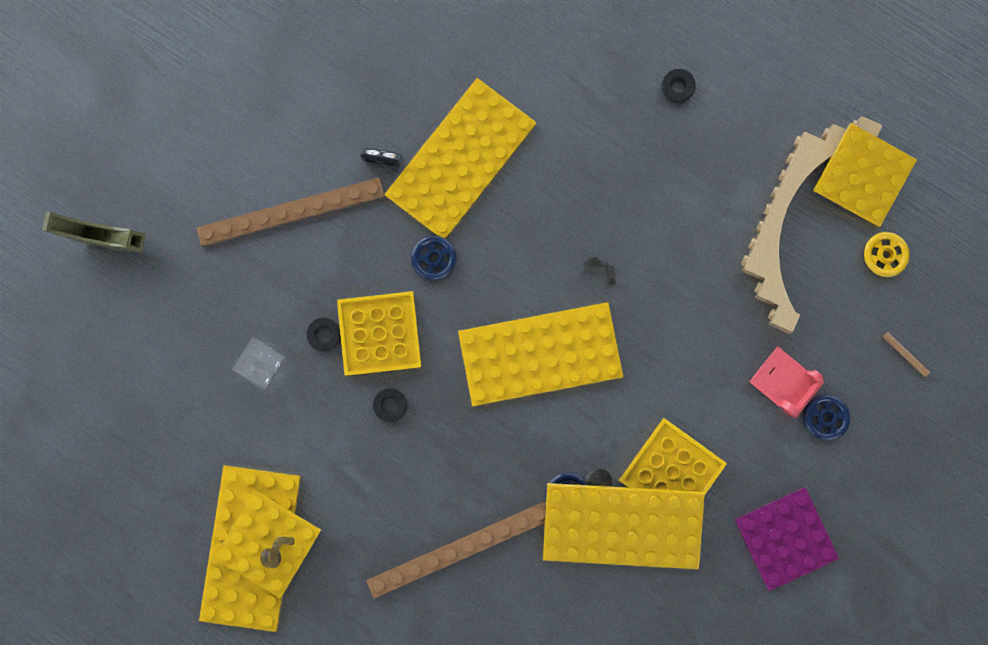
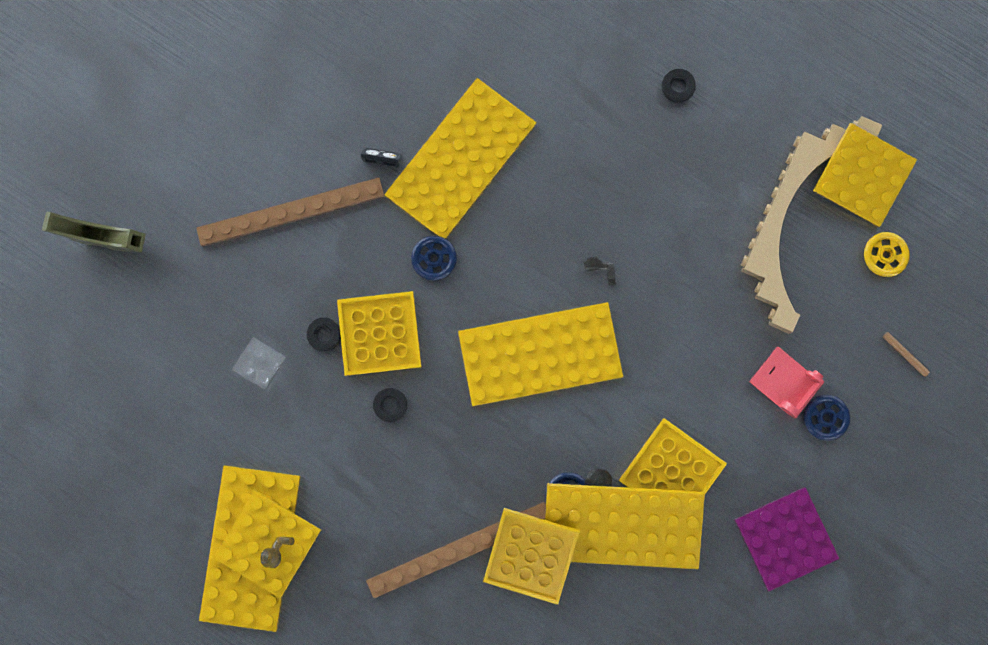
none -> yellow plate [483,508,580,605]

